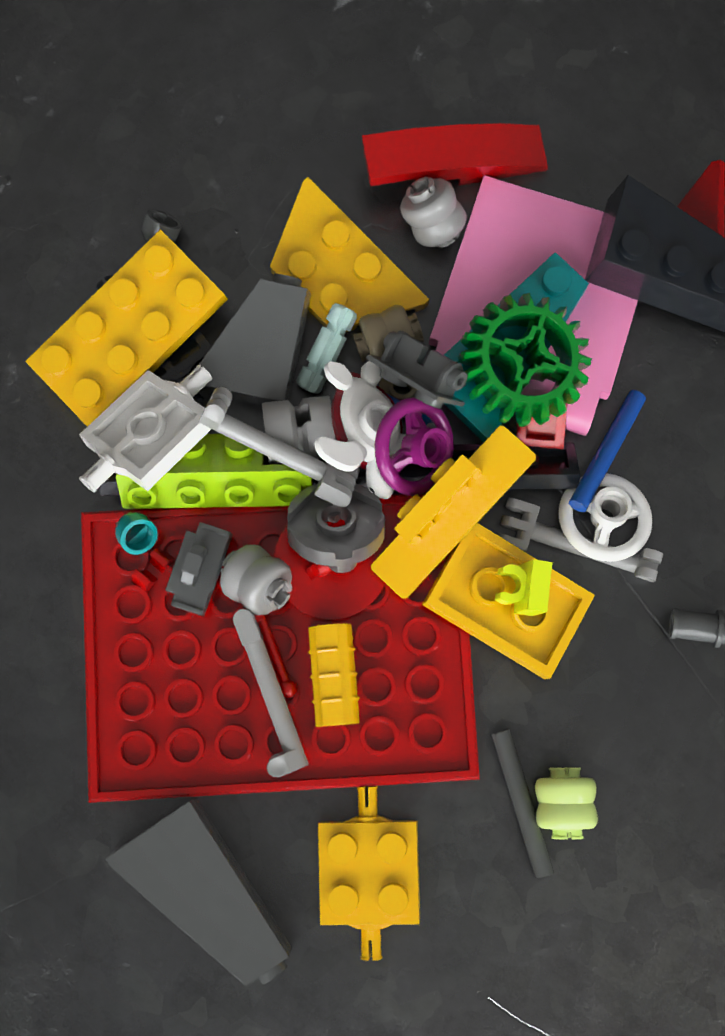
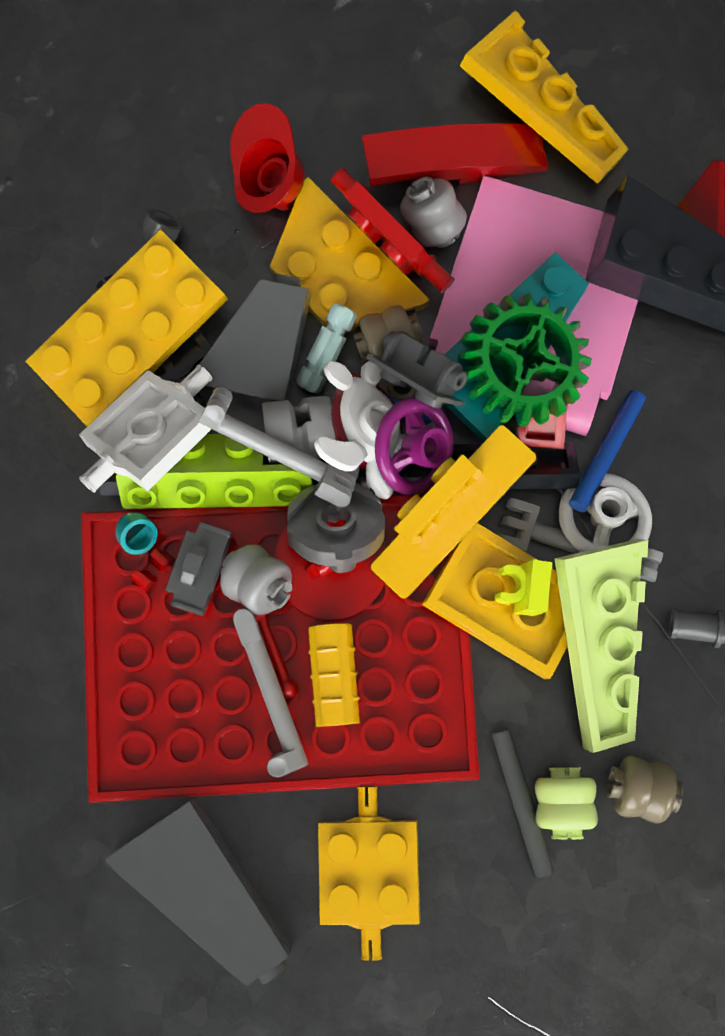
none -> red piece [230,103,305,213]
none -> red plate [331,167,455,293]
none -> yellow wing [460,10,629,184]
none -> yellowish green wing [554,539,649,753]
none -> dark tan piece [606,755,684,824]

